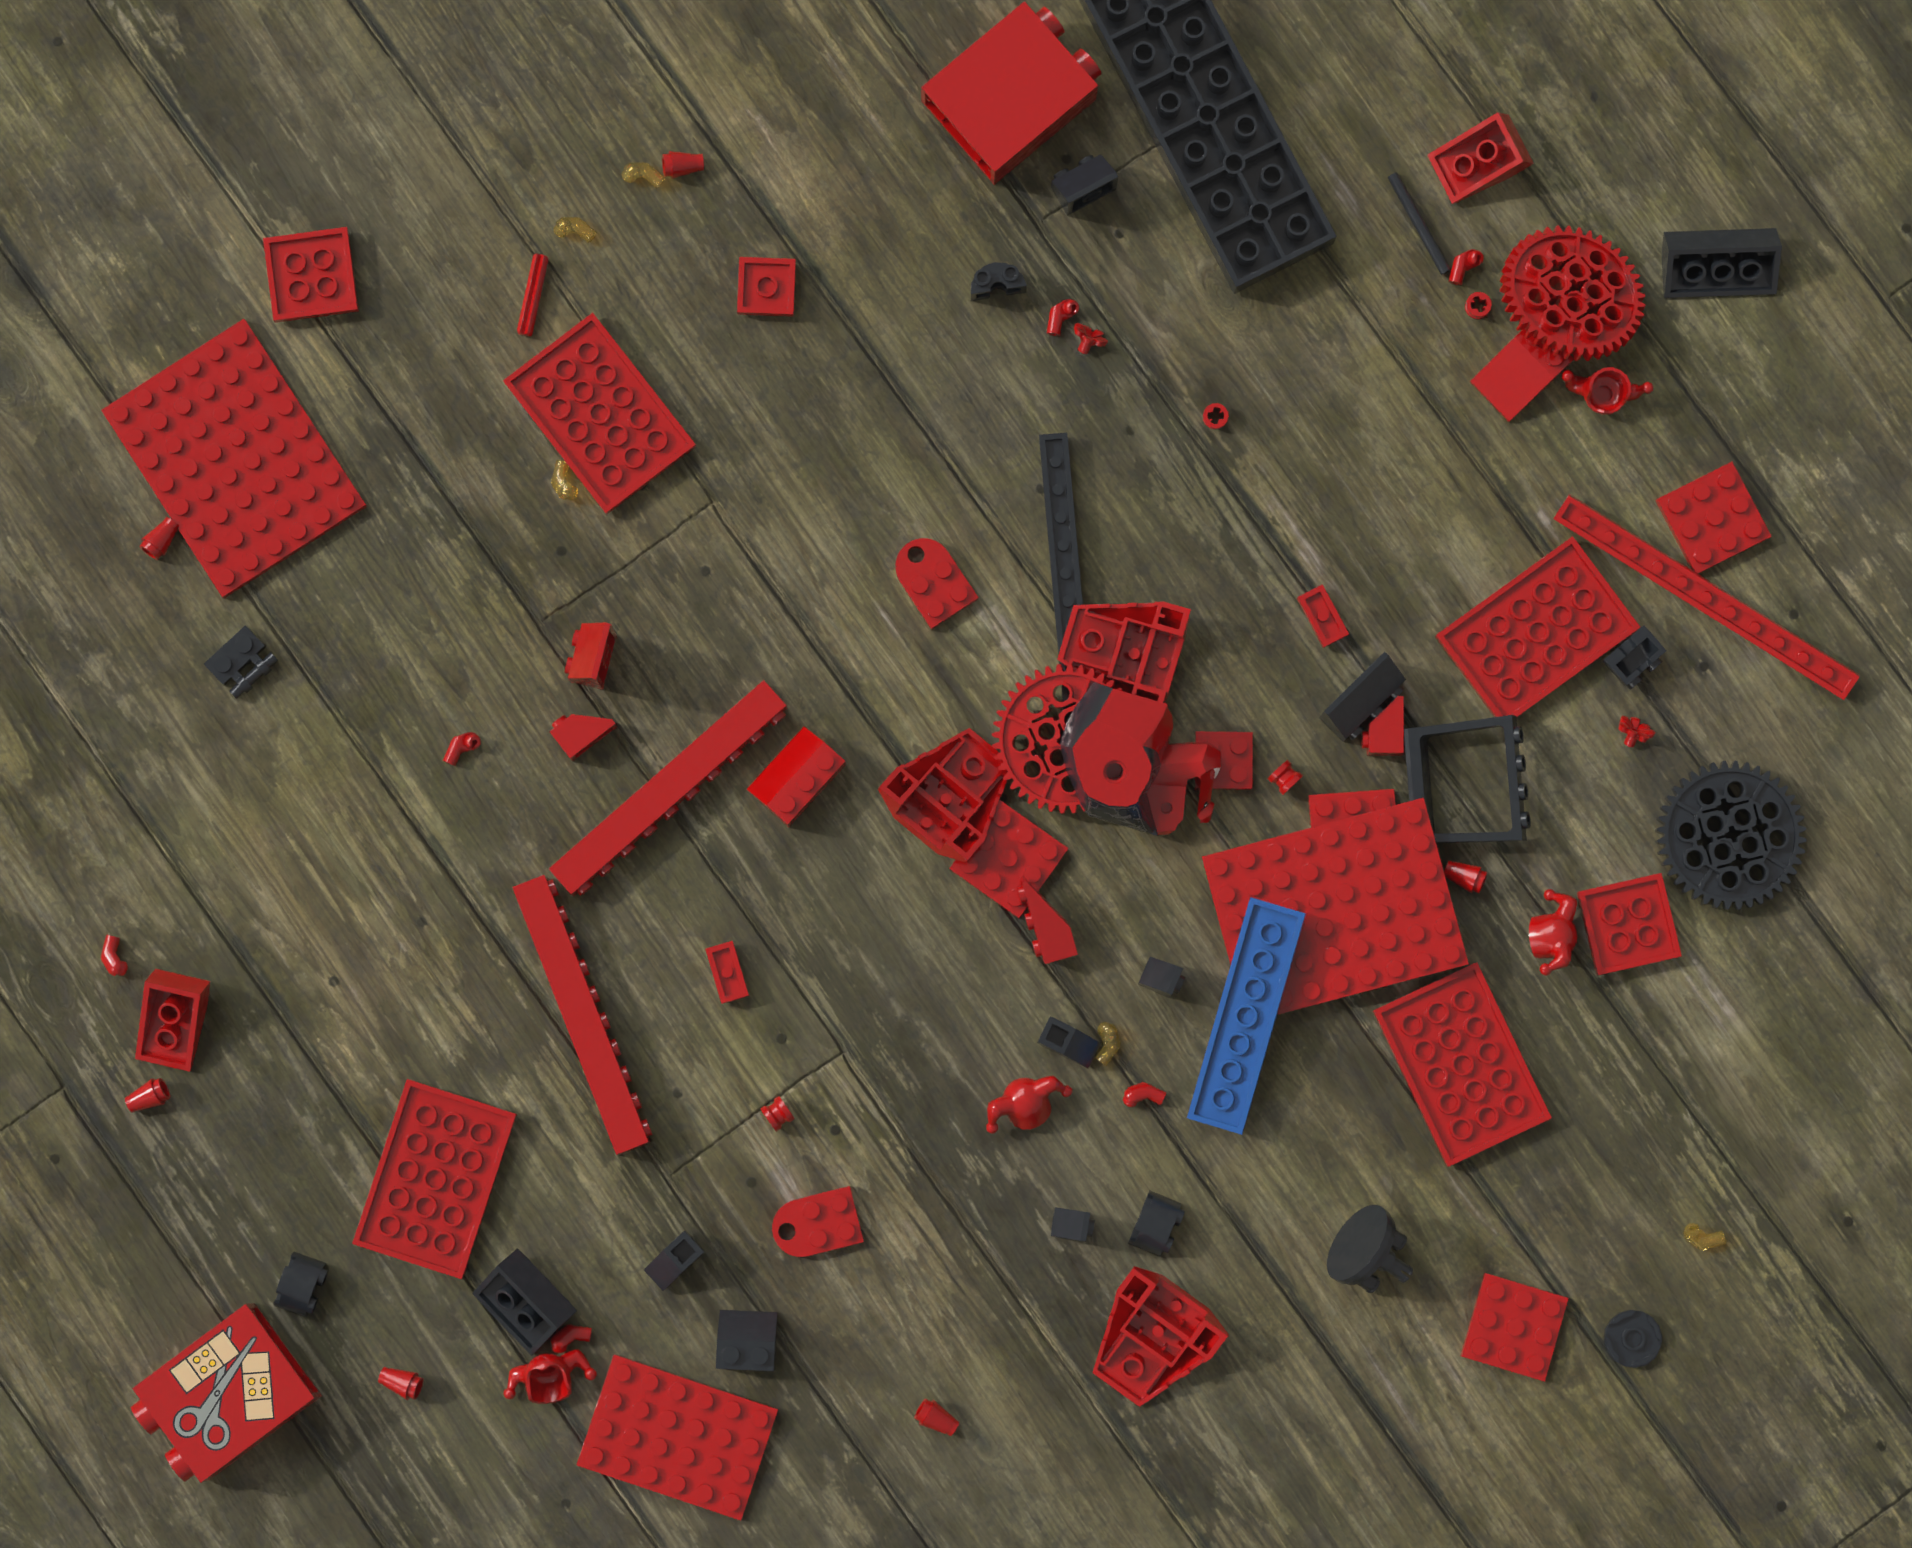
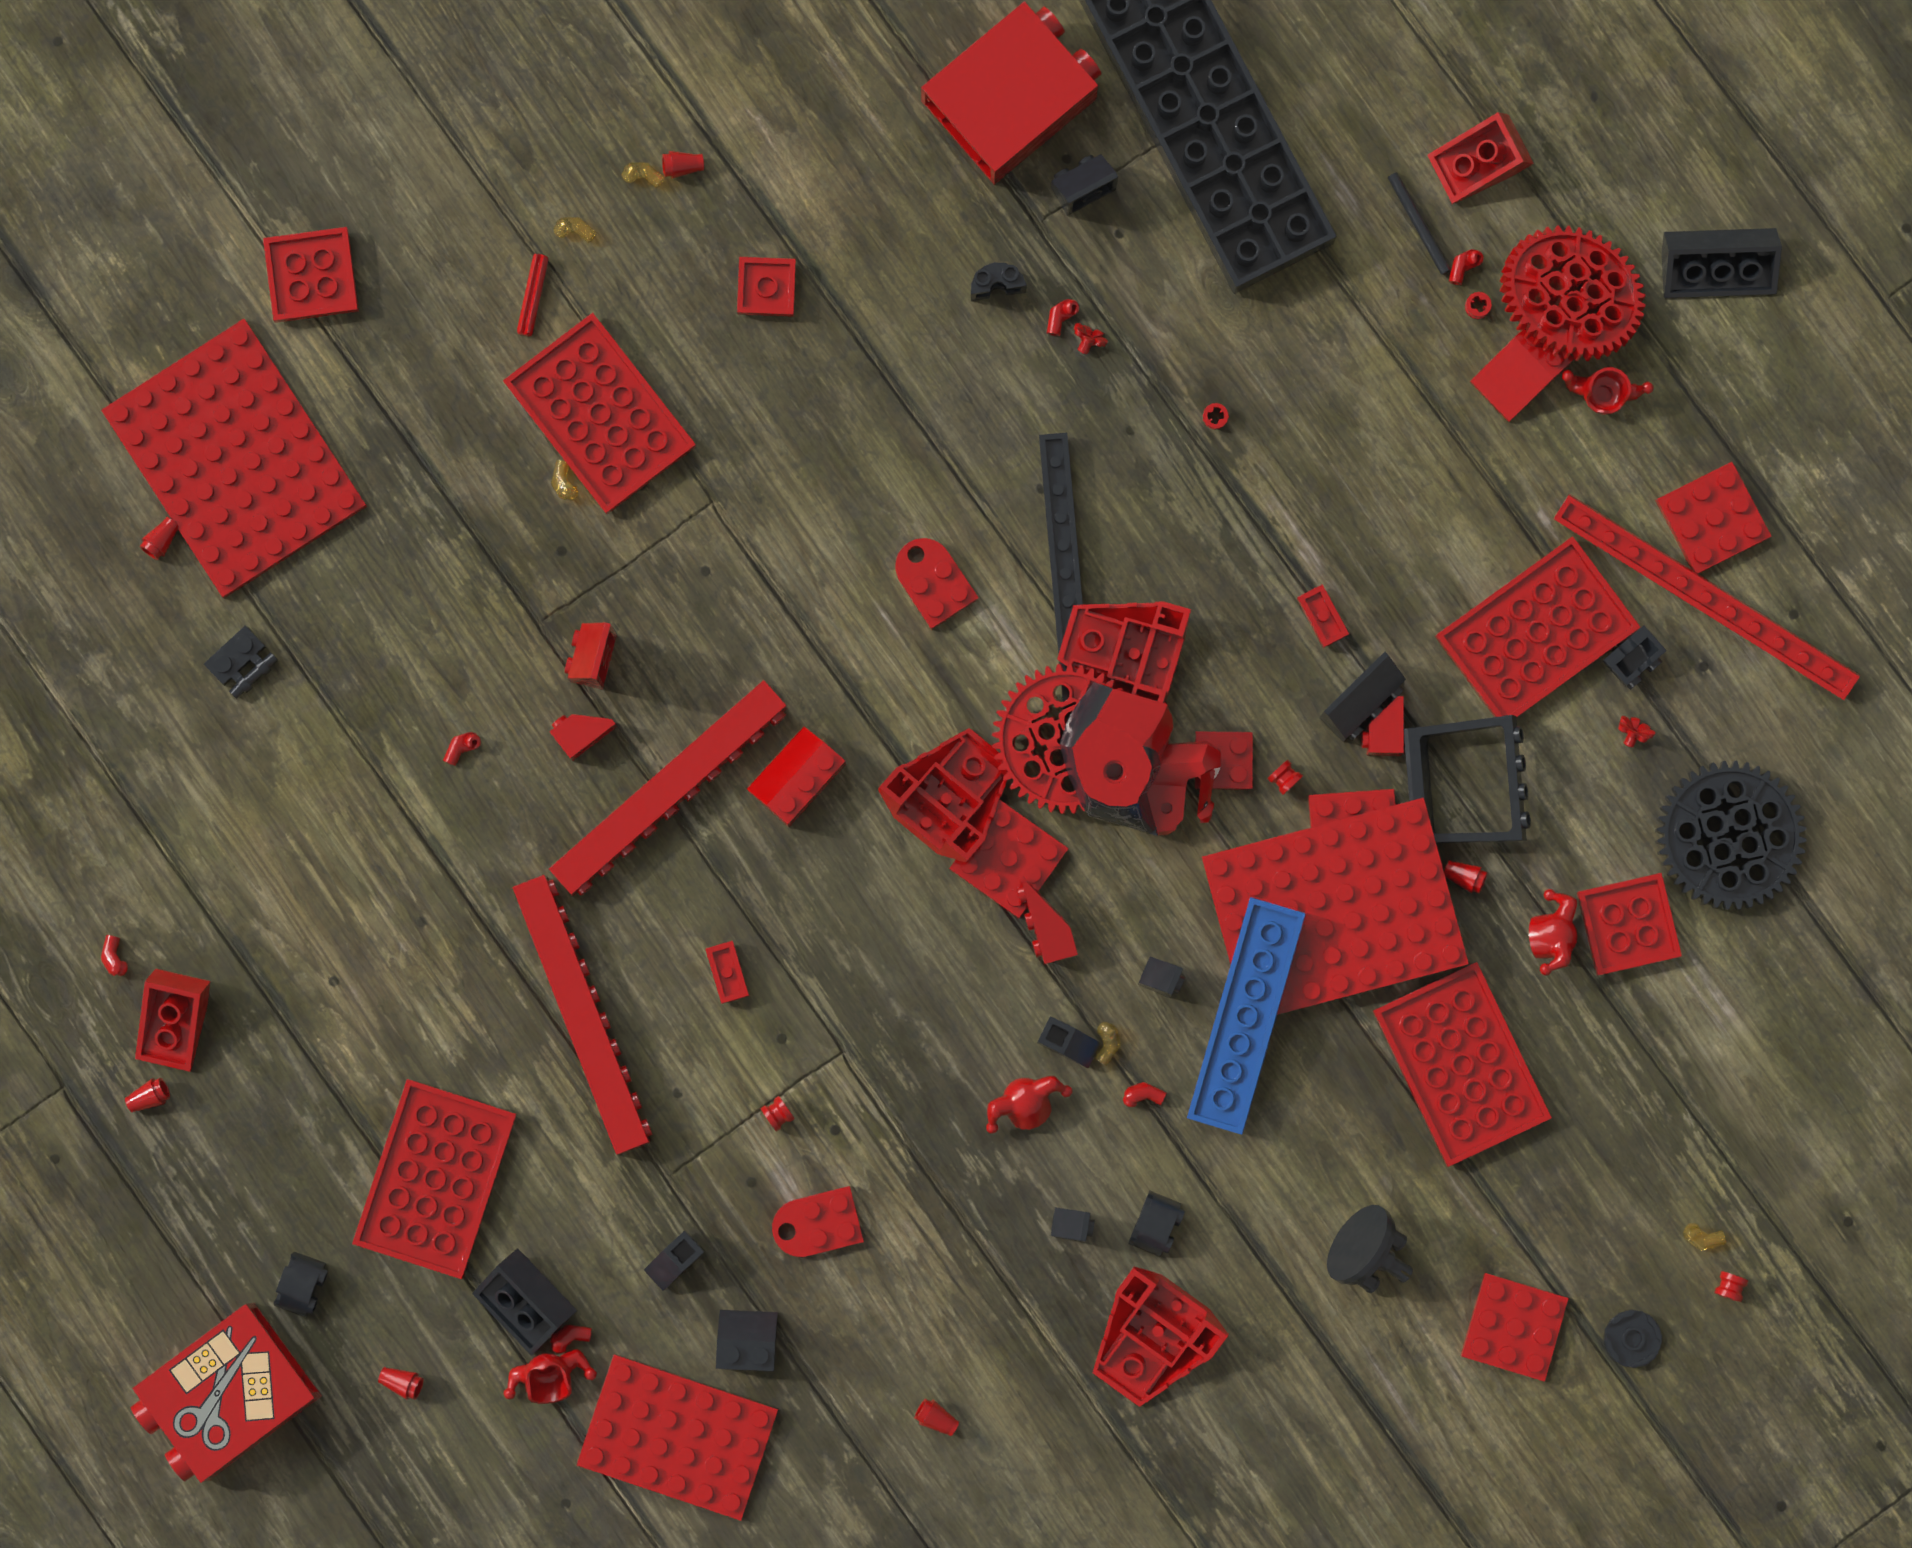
none -> red wheel [1714,1271,1749,1303]

